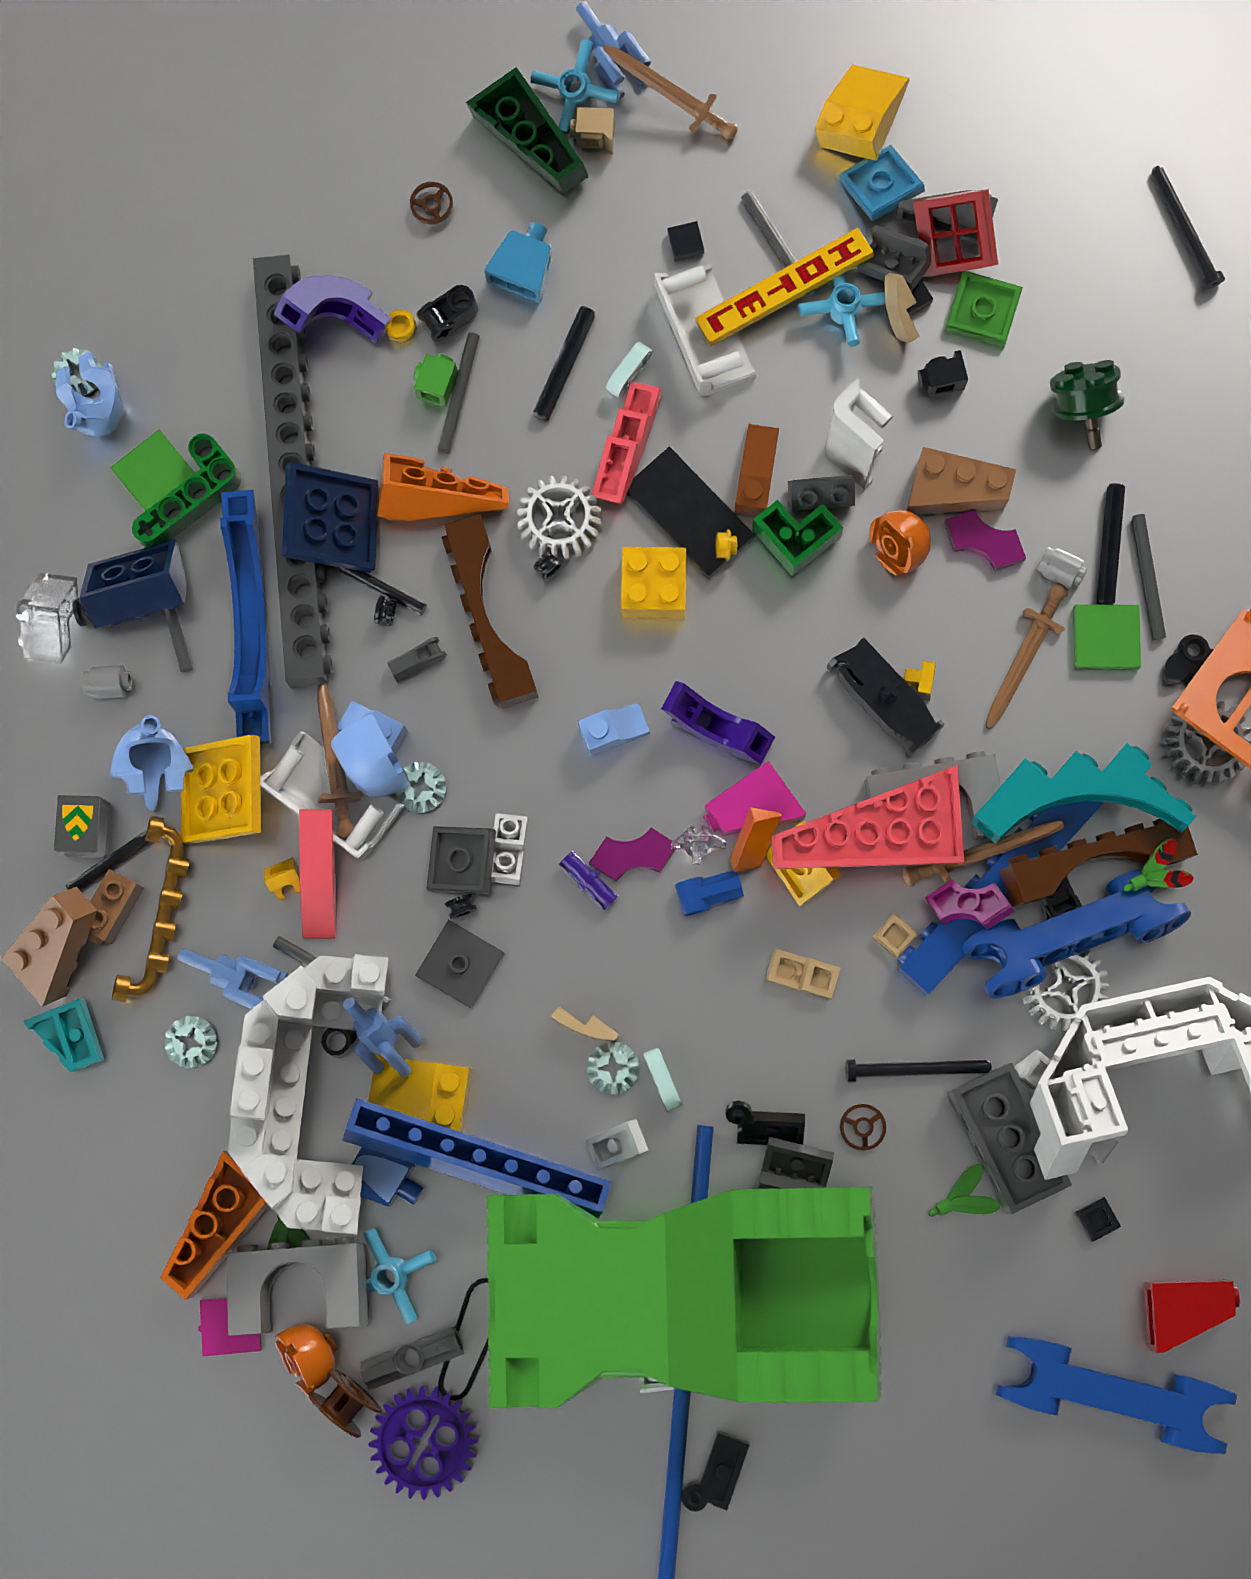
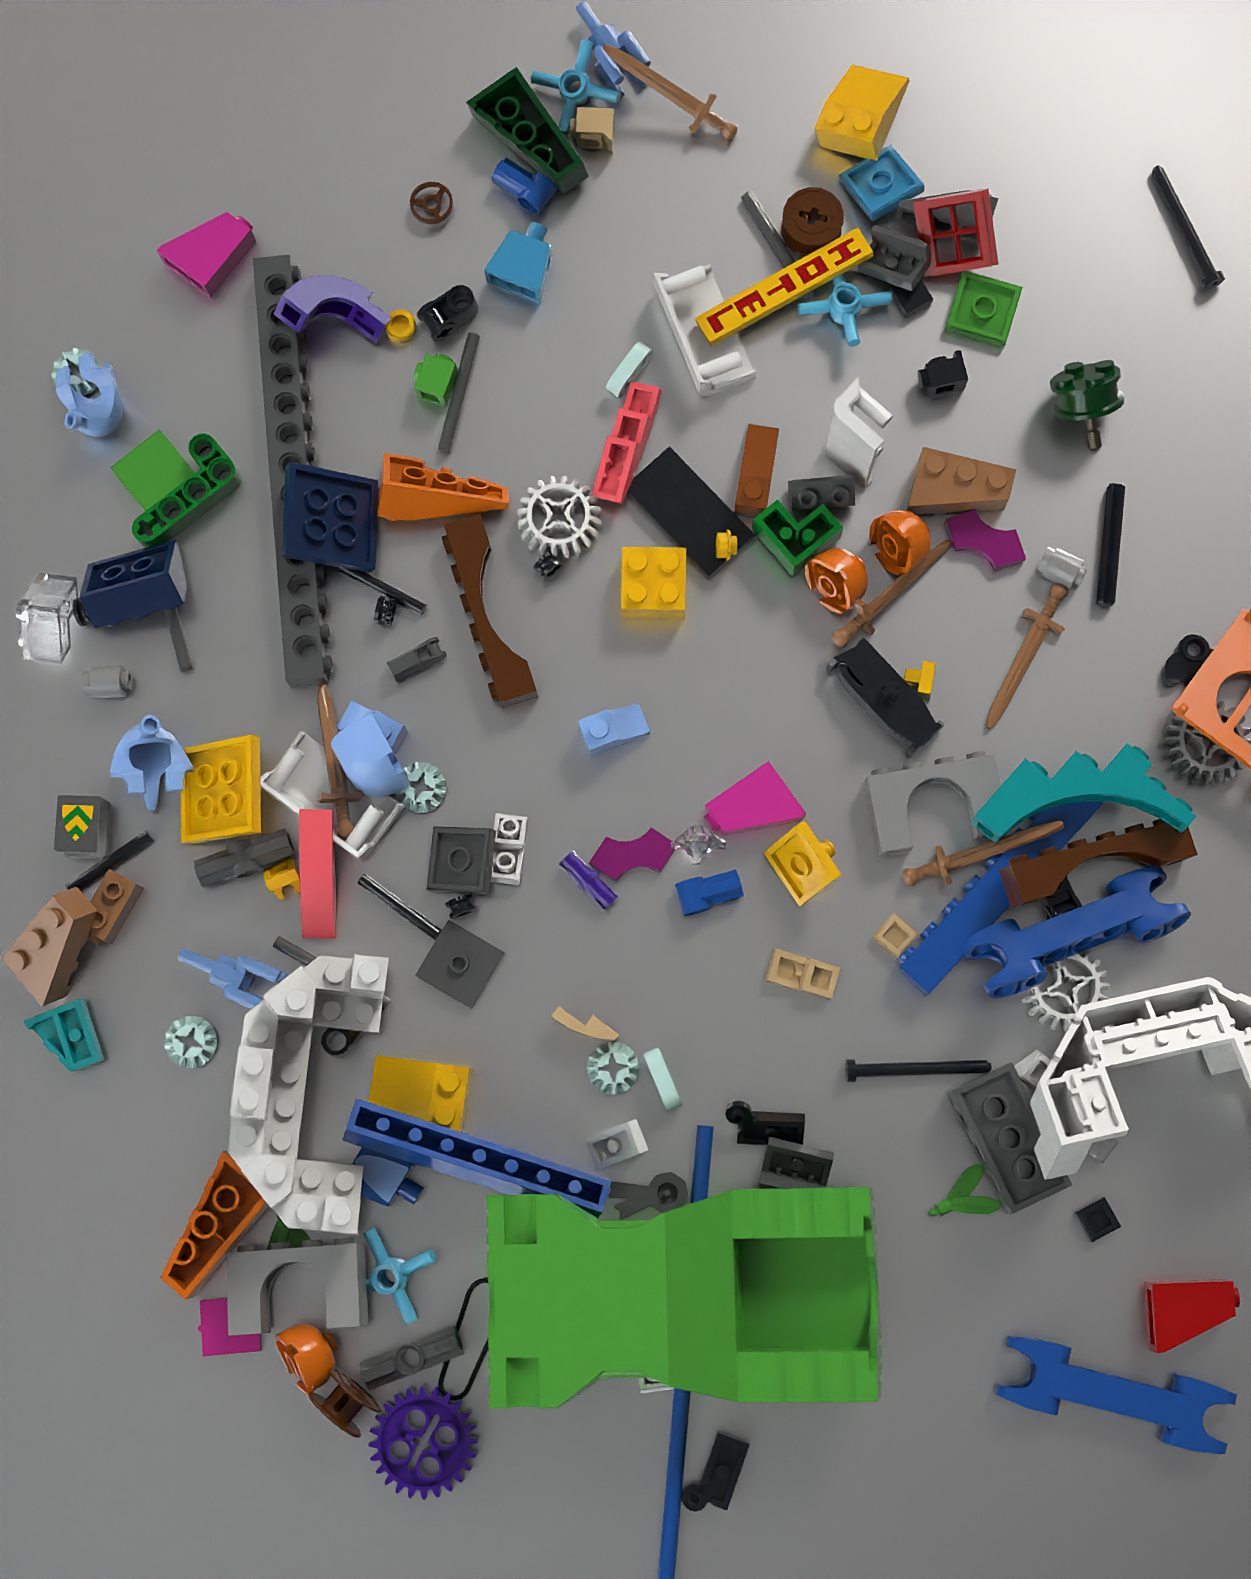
pearl gold bar [112,816,189,1002] -> none
blue slope [220,490,271,745] -> none
medium blue plant [343,997,423,1077] -> none
black axle [533,306,595,421] -> none
dark purple arch [661,681,775,765] -> none
black tile [667,221,704,261] -> none
orange slope [730,807,782,872] -> none
coral wing [771,765,964,869] -> none
reddish brown piece [840,1104,886,1151] -> none
tan slope [884,273,920,343] -> none
magenta tile [925,880,1015,930] -> none
bright green tile [1073,605,1141,669] -> none
piece [1123,838,1194,892] -> none
dark grey bar [1132,514,1166,640] -> none
none -> dark pink slope [157,212,257,297]
none -> dark grey piece [193,828,295,888]
none -> black bar [357,873,442,940]
none -> blue piece [491,157,557,215]
none -> dark grey piece [608,1172,688,1219]
none -> reddish brown piece [781,187,844,257]
none -> orange cylinder [805,548,868,614]
none -> medium nougat sword [832,540,952,647]

